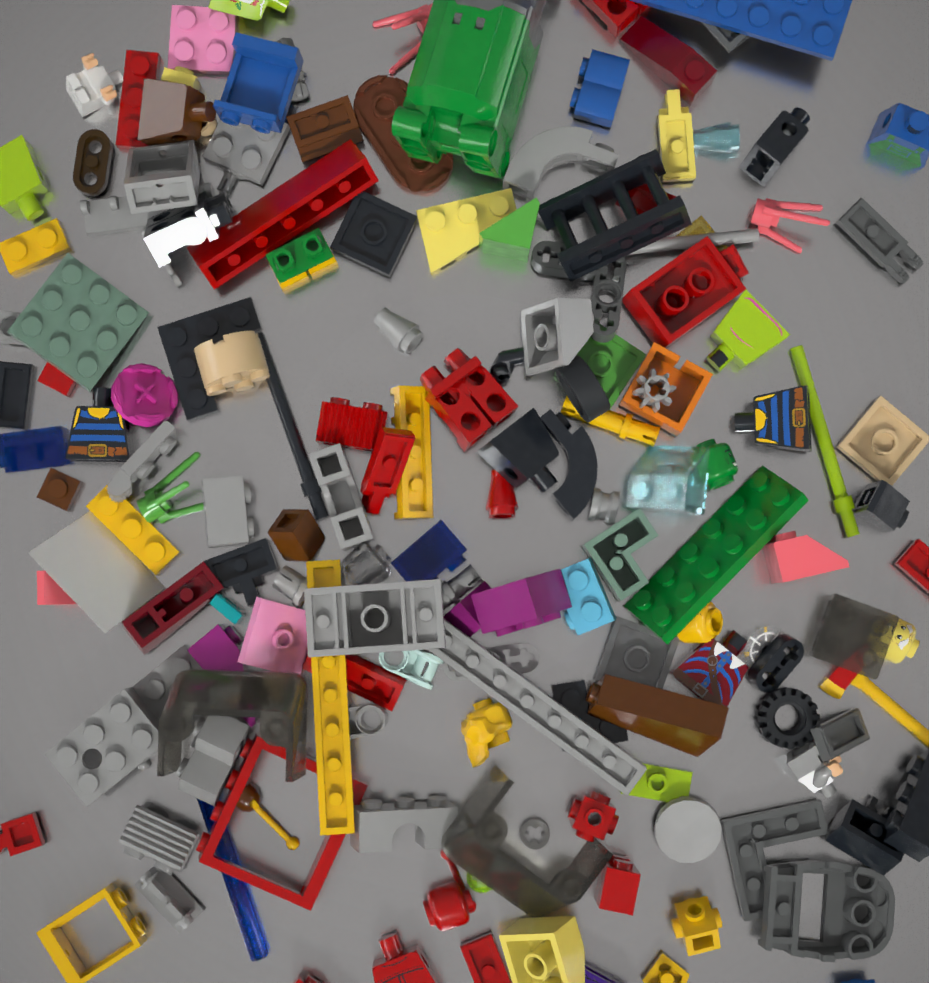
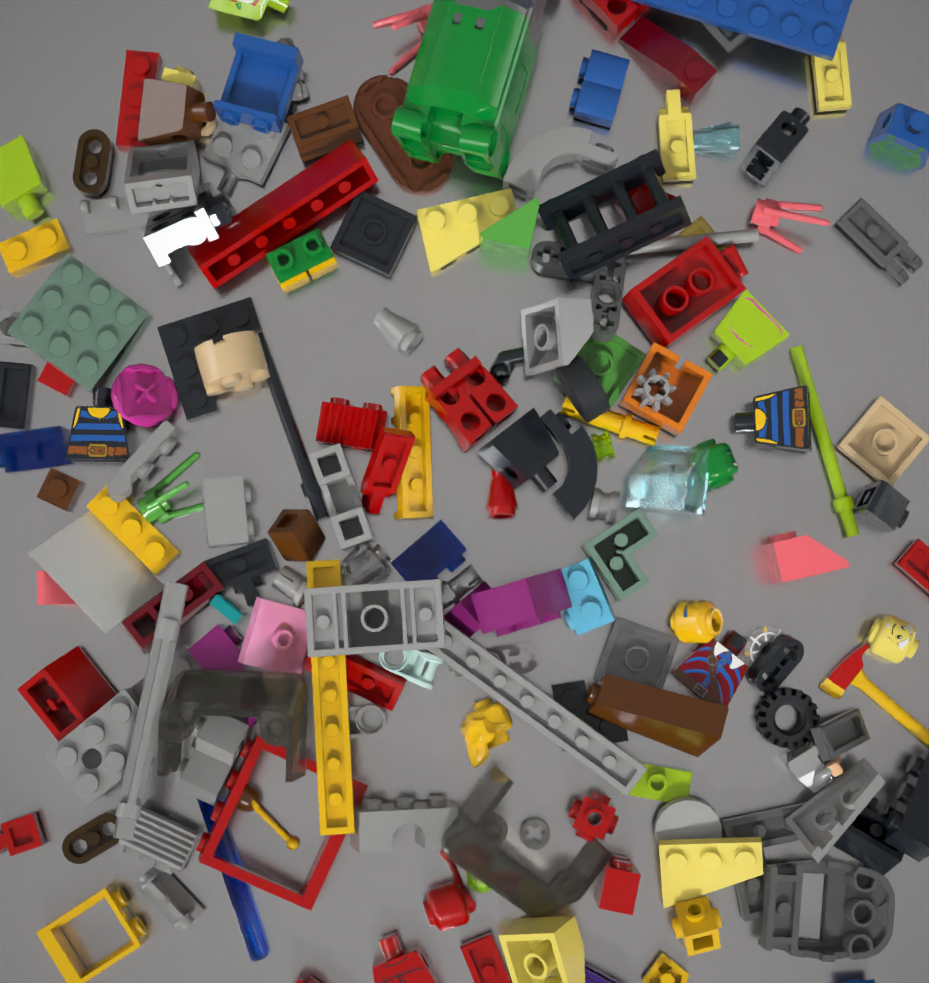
white piece [66,53,123,117] -> none
bright pink plate [167,5,238,75] -> none
green plate [624,465,809,645] -> none
clear smoke bracket [808,593,899,679] -> none
none -> red slope [17,646,117,742]
none -> dark brown plate [62,811,119,864]
none -> light grey piece [113,581,189,841]
none -> clear neon green bush [591,430,615,463]
none -> light yellow wing [659,837,764,909]
none -> light grey wing [785,758,886,863]
none -> light yellow hinge [811,36,852,112]

